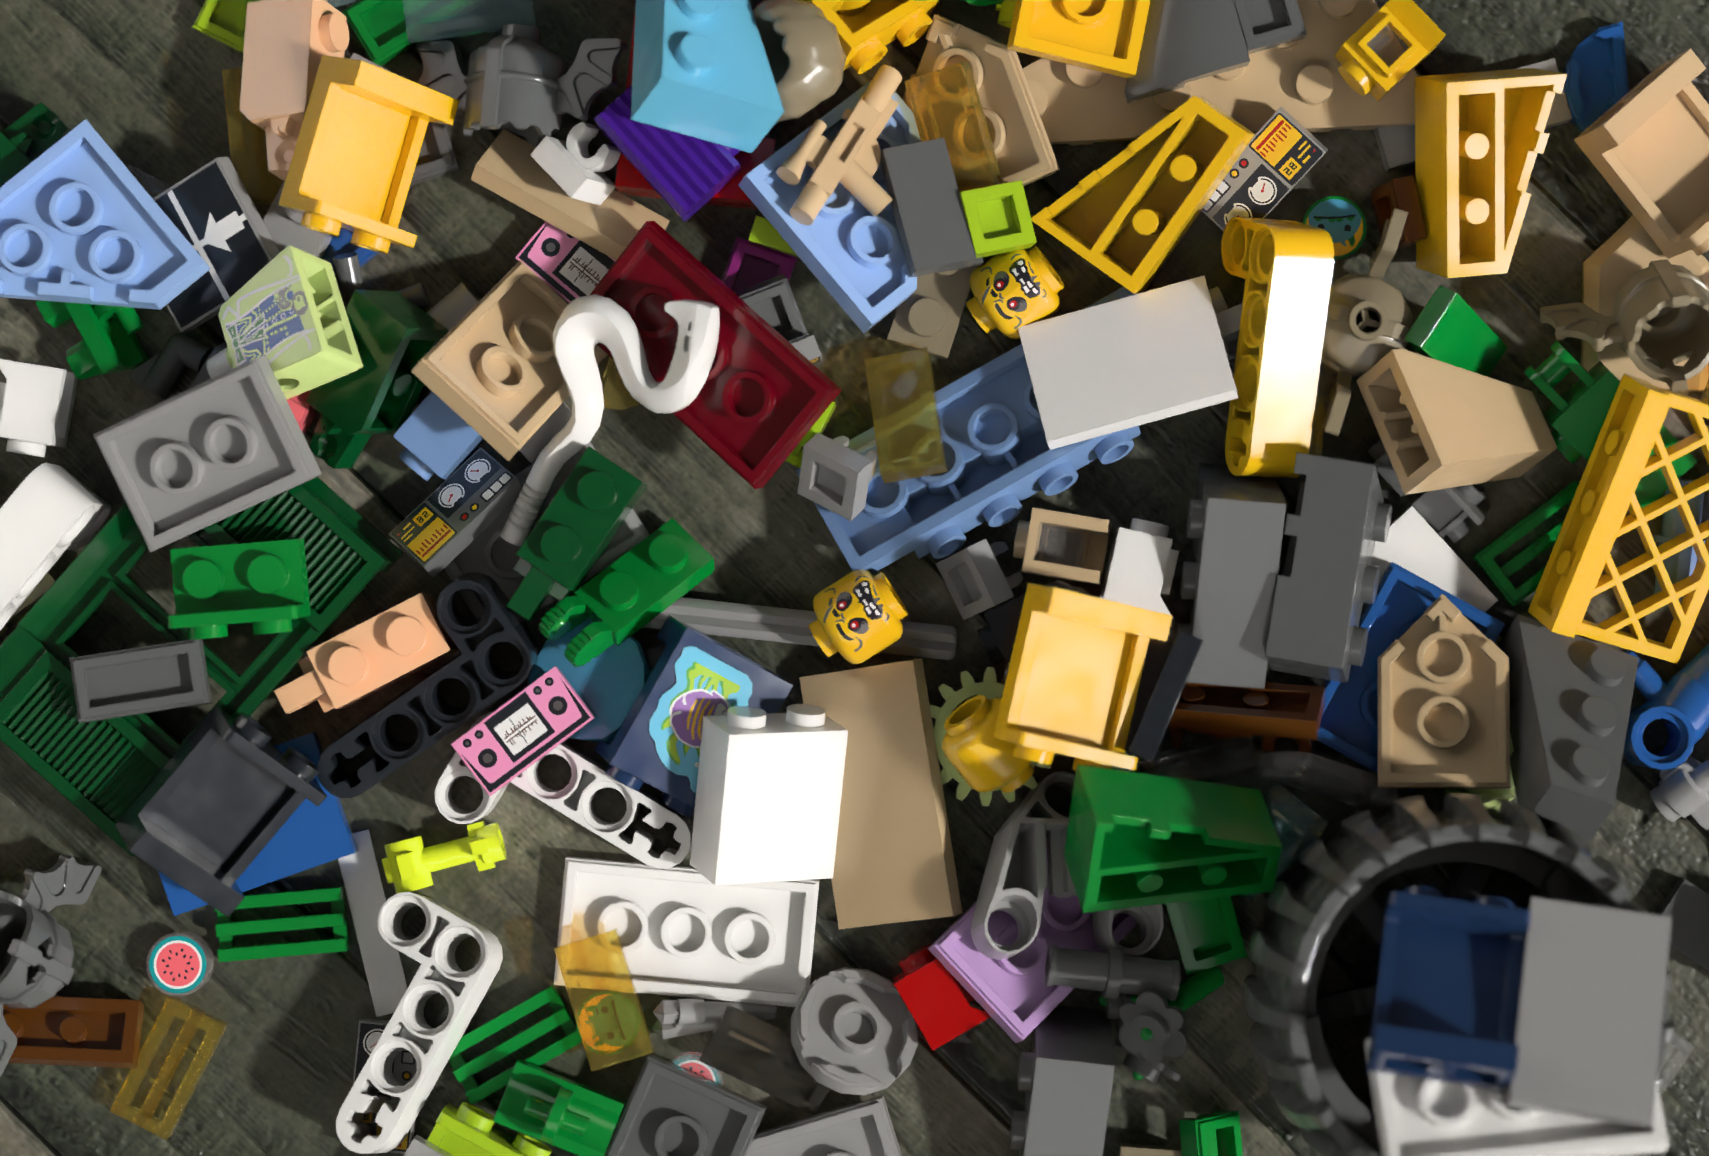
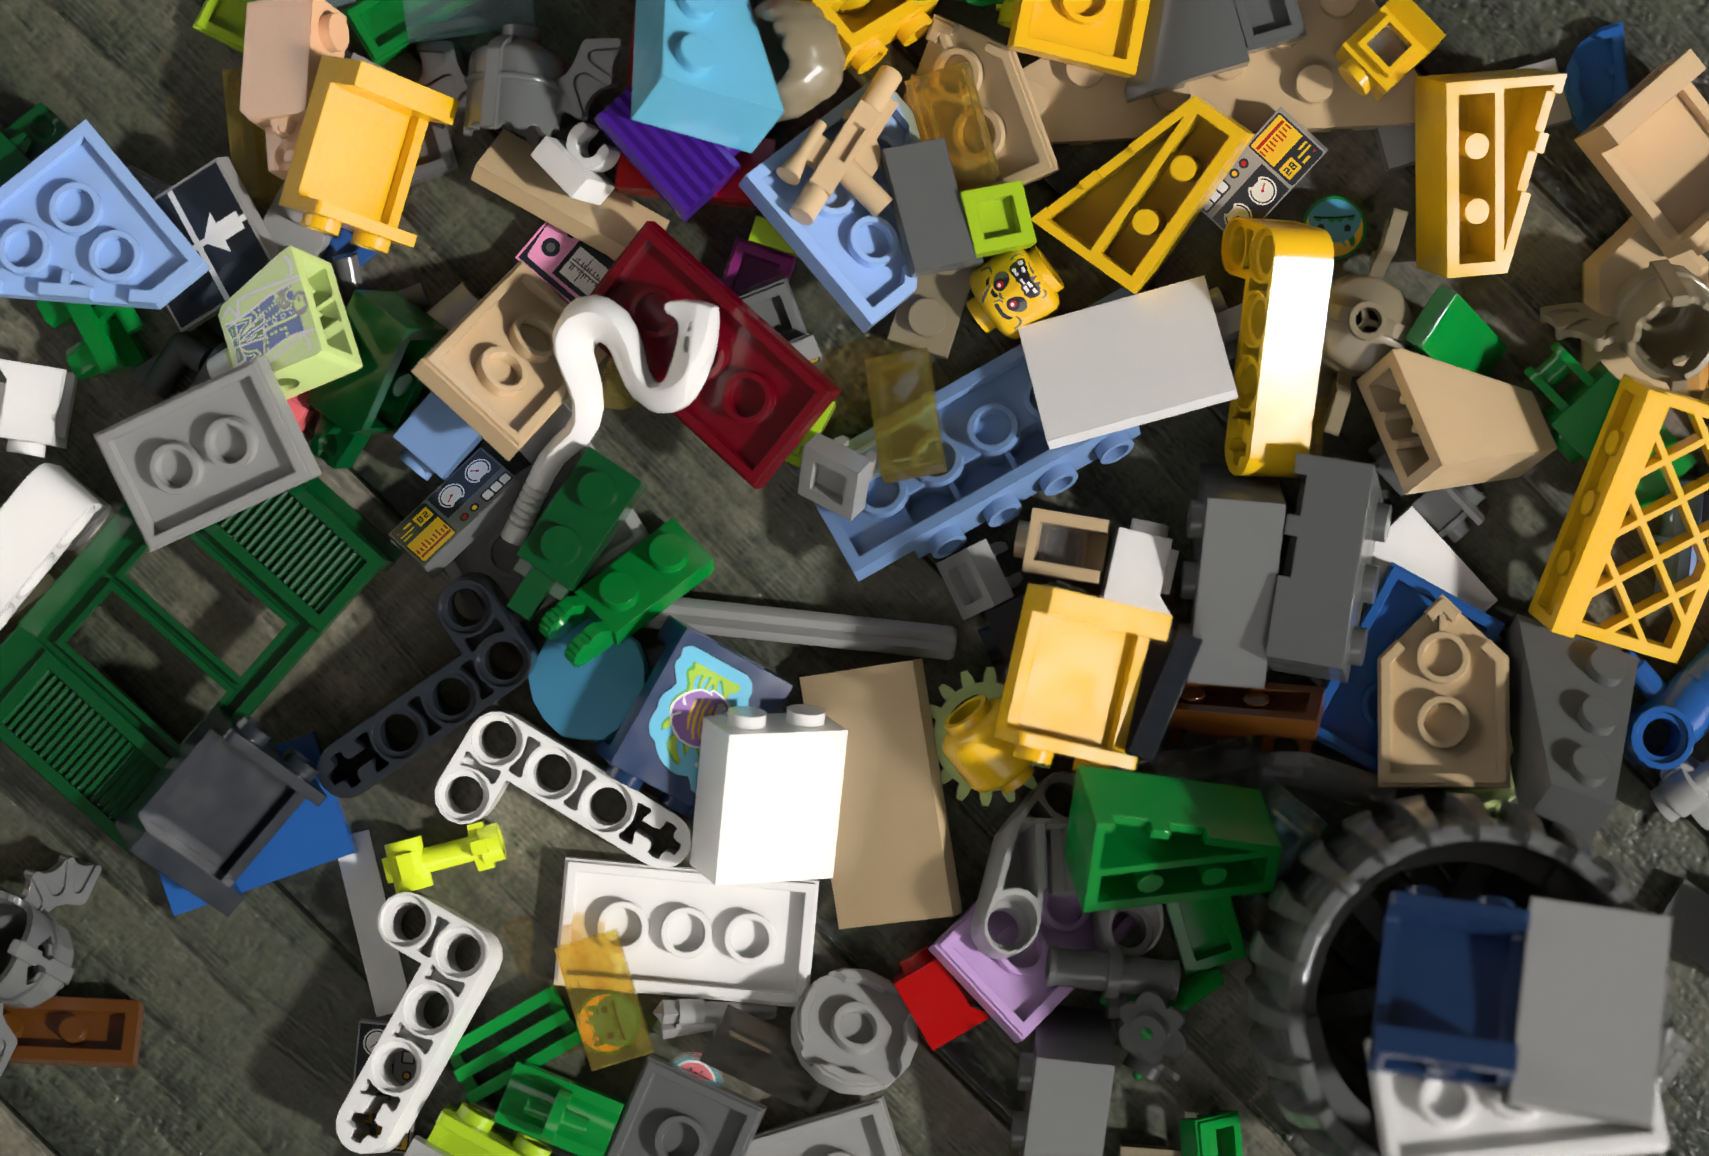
dark grey tile [69,639,212,723] -> none
clear yellow tile [110,995,228,1140] -> none
tile [146,931,214,997] -> none
green bracket [167,538,311,640] -> none
green tile [214,886,349,962] -> none
light nougat hinge [274,593,459,714] -> none
tile [451,666,595,796] -> none
yellow head [808,569,908,664] -> none
reddish brown tile [1371,175,1427,249] -> none
green tile [1471,480,1579,608] -> none

